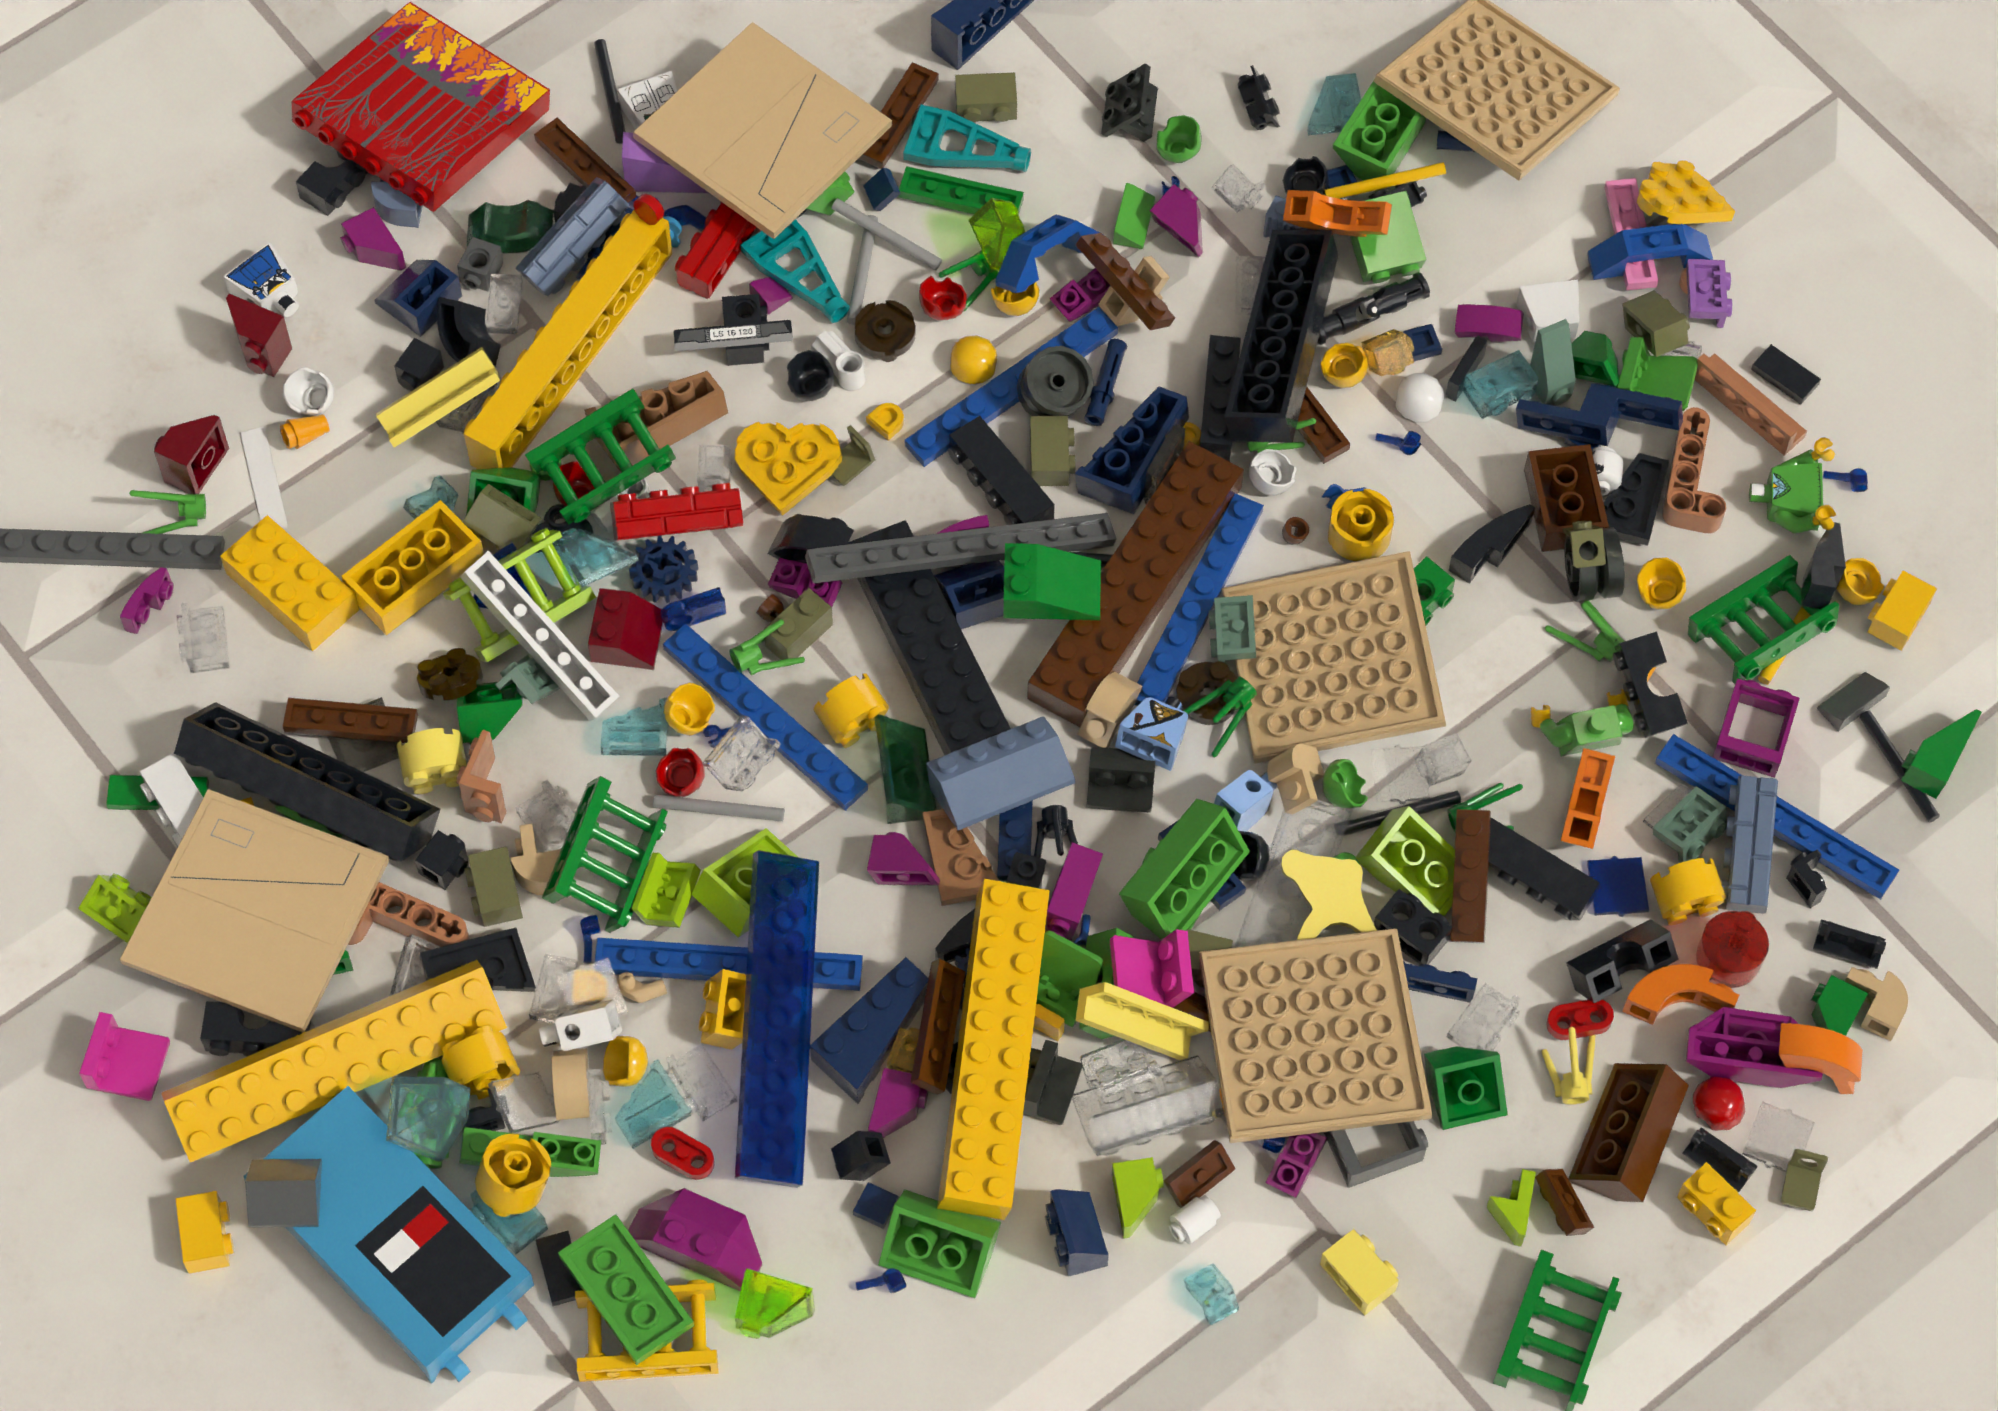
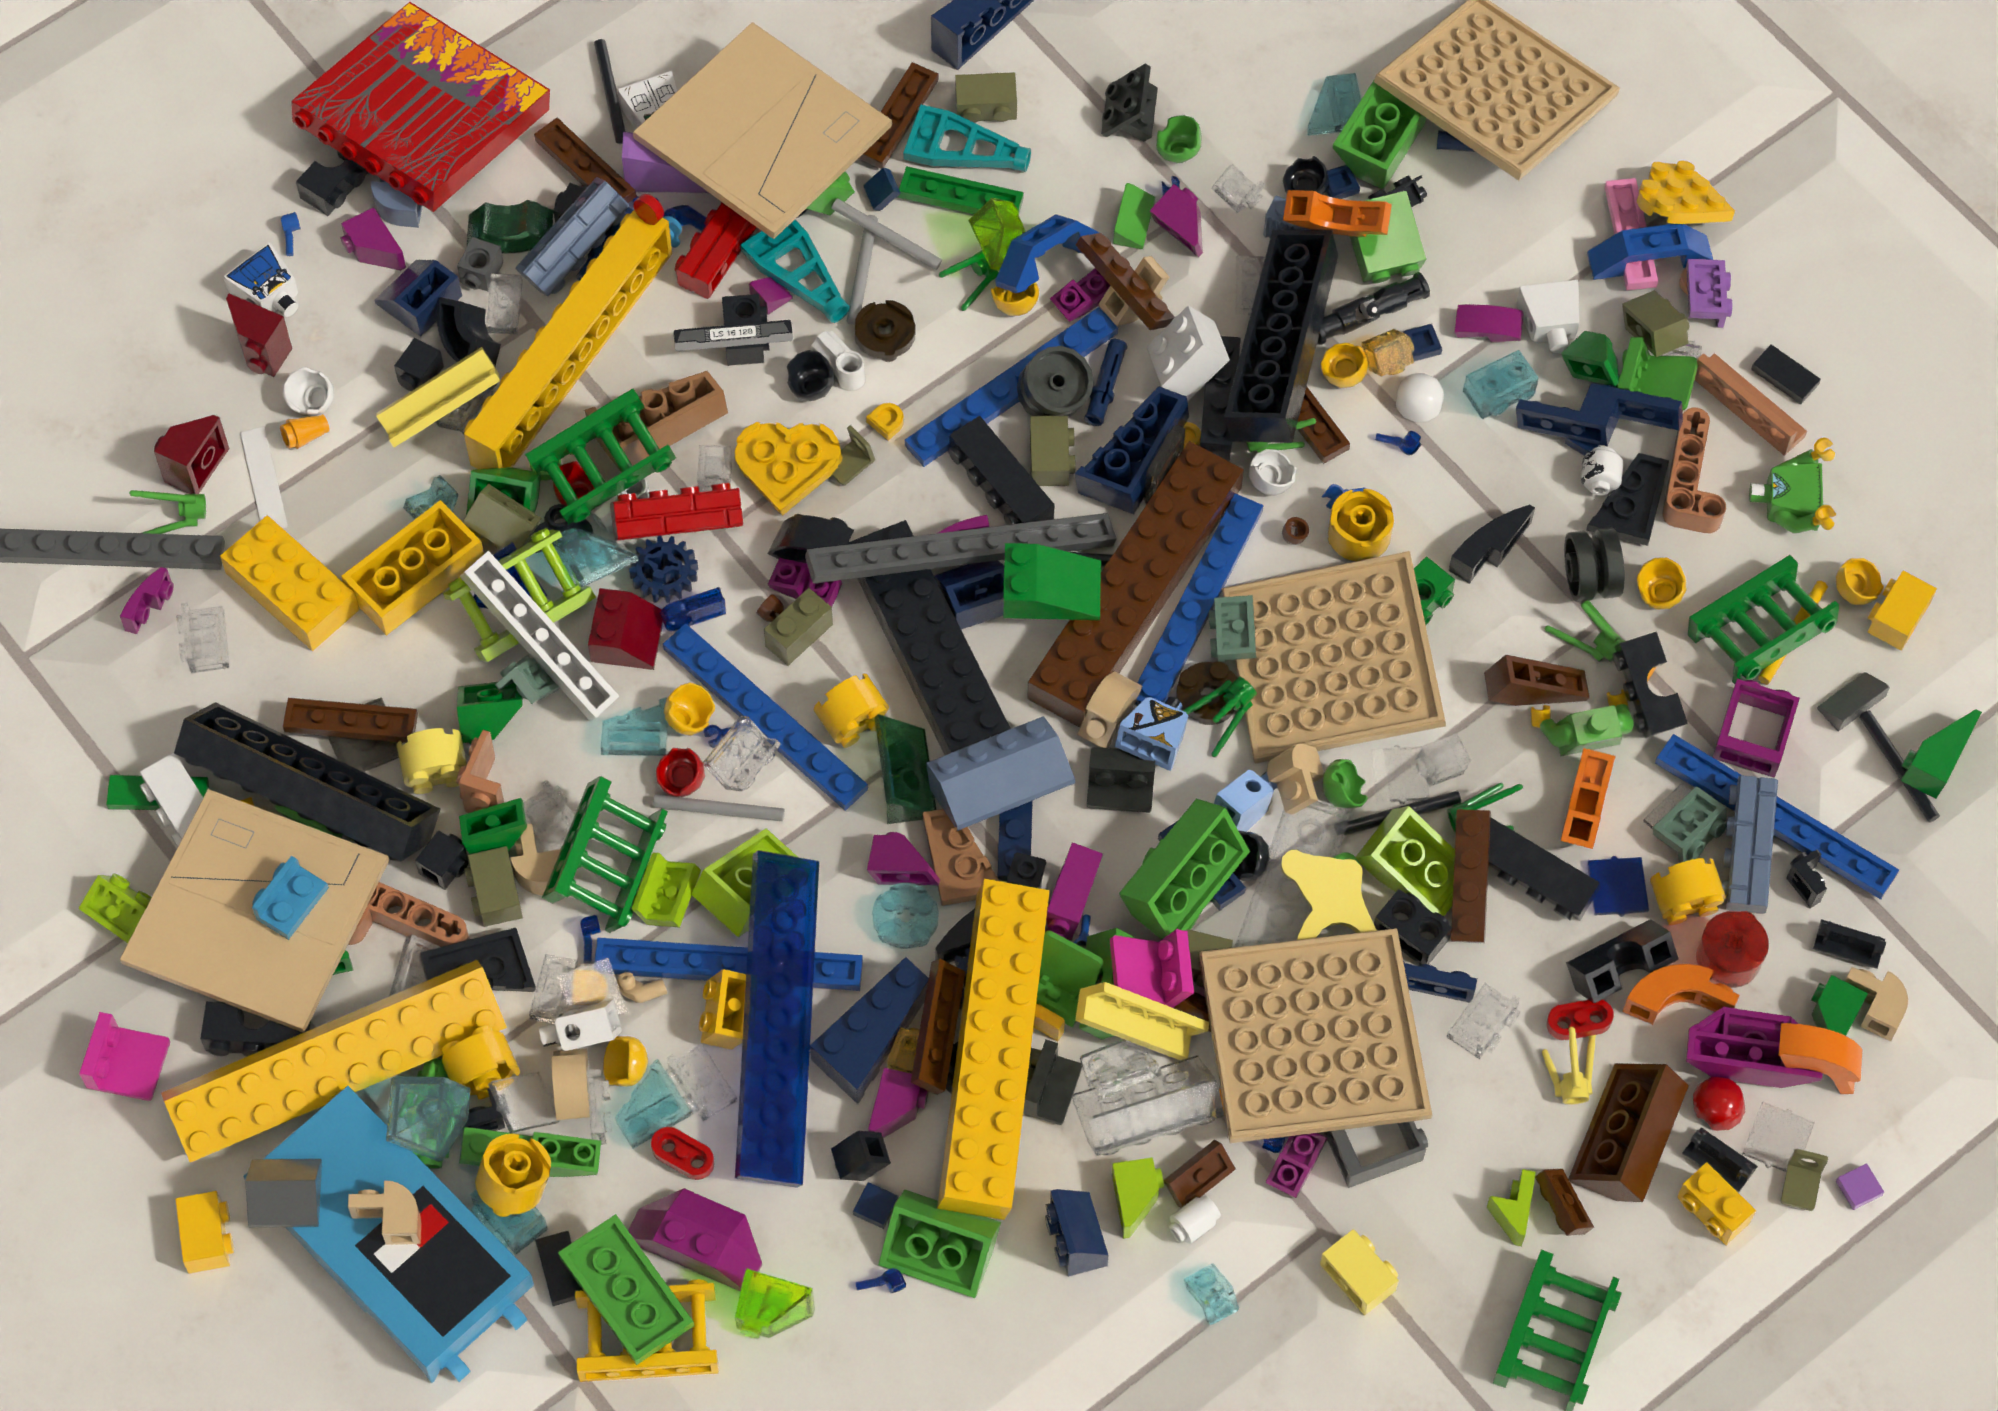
dark brown plate [417,648,483,701] -> none
bright green plant [729,619,805,675] -> none
red hair [919,276,967,321] -> none
yellow hair [950,335,997,384] -> none
black plant [1034,805,1078,858] -> none
black hinge [1237,65,1280,130] -> none
yellow bar [1324,162,1446,199] -> none
green slope [1424,1046,1508,1130] -> none
black tile [1446,335,1488,402] -> none
reddish brown slope [1524,444,1609,552] -> none
sand green slope [1527,319,1576,405] -> none
olive bracket [1563,521,1606,568] -> none
black slope [1801,522,1846,609] -> none
clear blue hand [1823,468,1868,492] -> none
none -> dark azure bracket [252,856,329,940]
none -> blue hand [281,212,301,256]
none -> tan brick [348,1180,421,1245]
none -> green slope [459,798,527,854]
none -> clear light blue plate [872,883,939,949]
none -> white brick [1147,306,1230,401]
none -> reddish brown slope [1484,655,1590,706]
none -> medium lavender tile [1836,1163,1884,1210]

